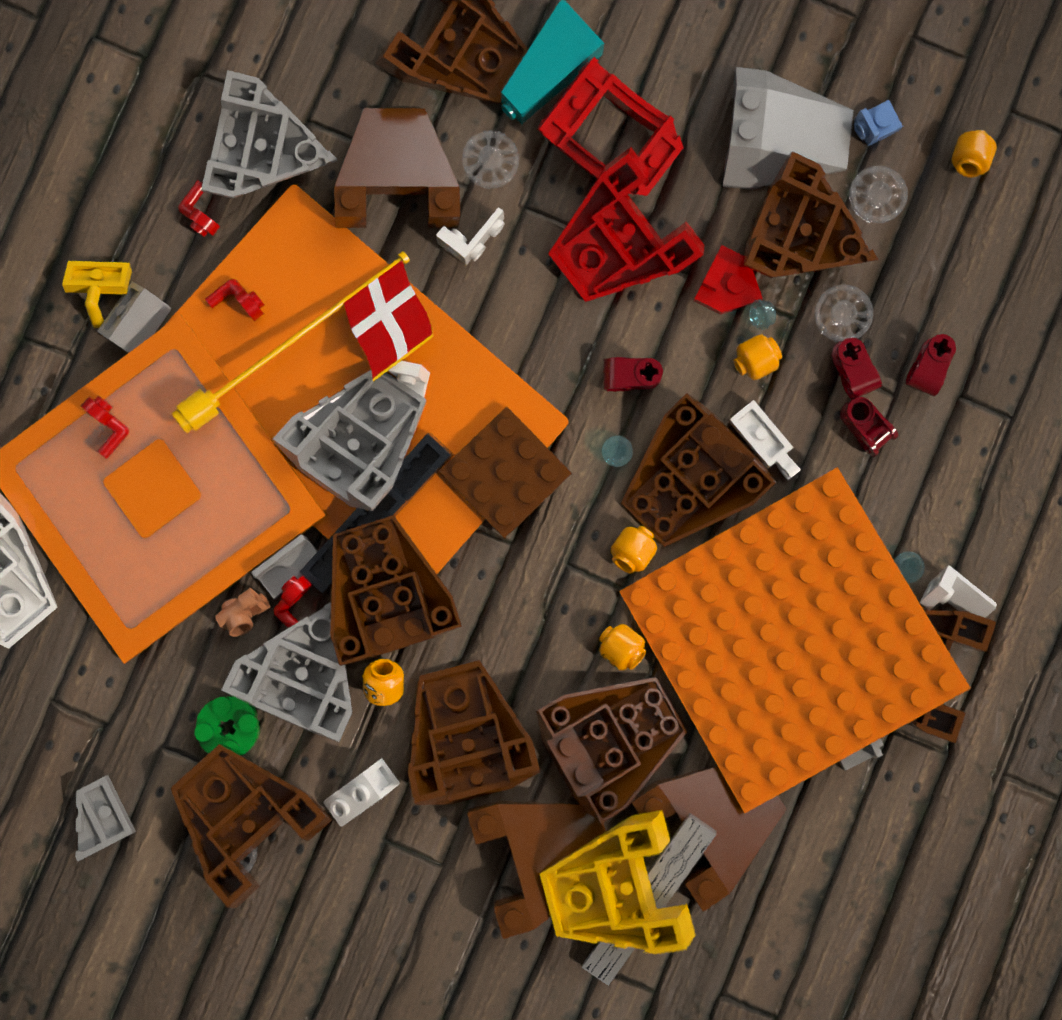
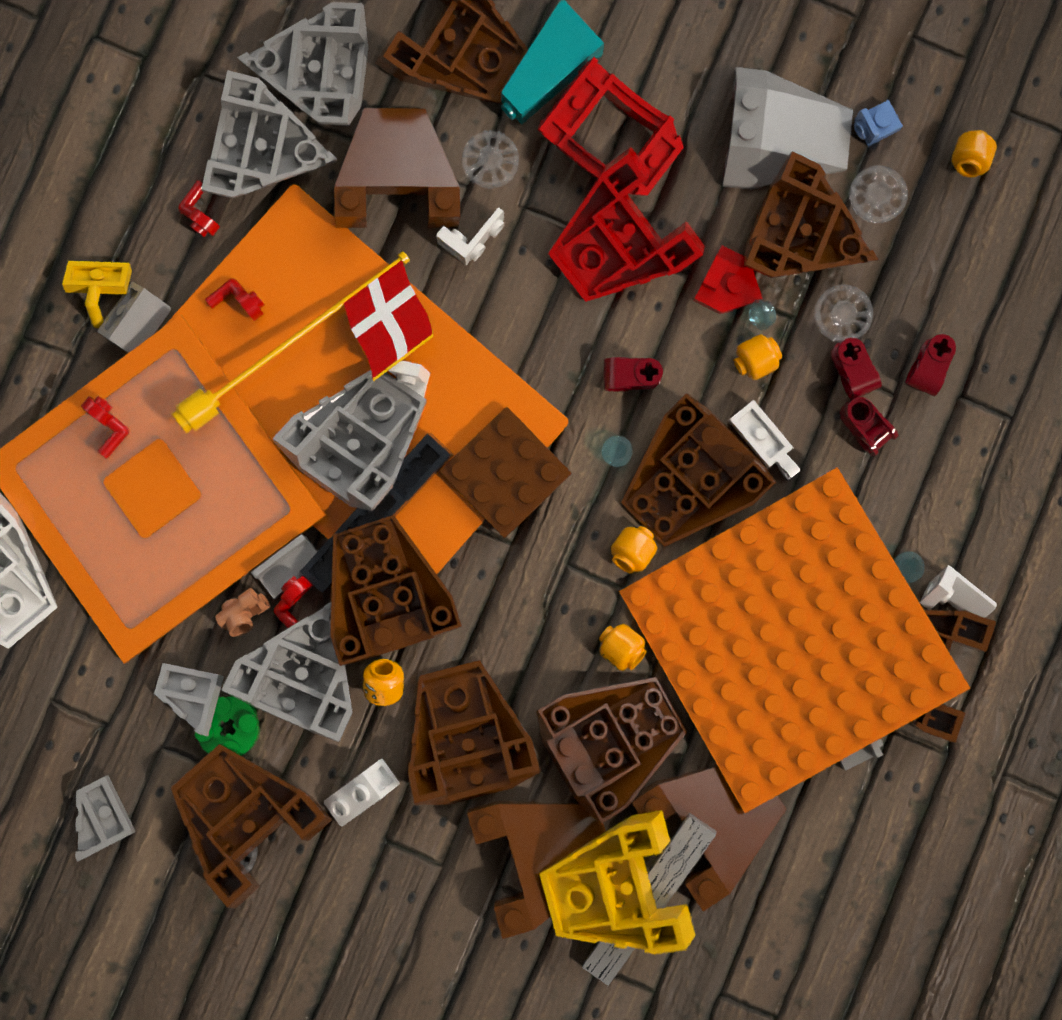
none -> light grey wing [154,663,224,736]
none -> light grey wedge [237,2,368,125]

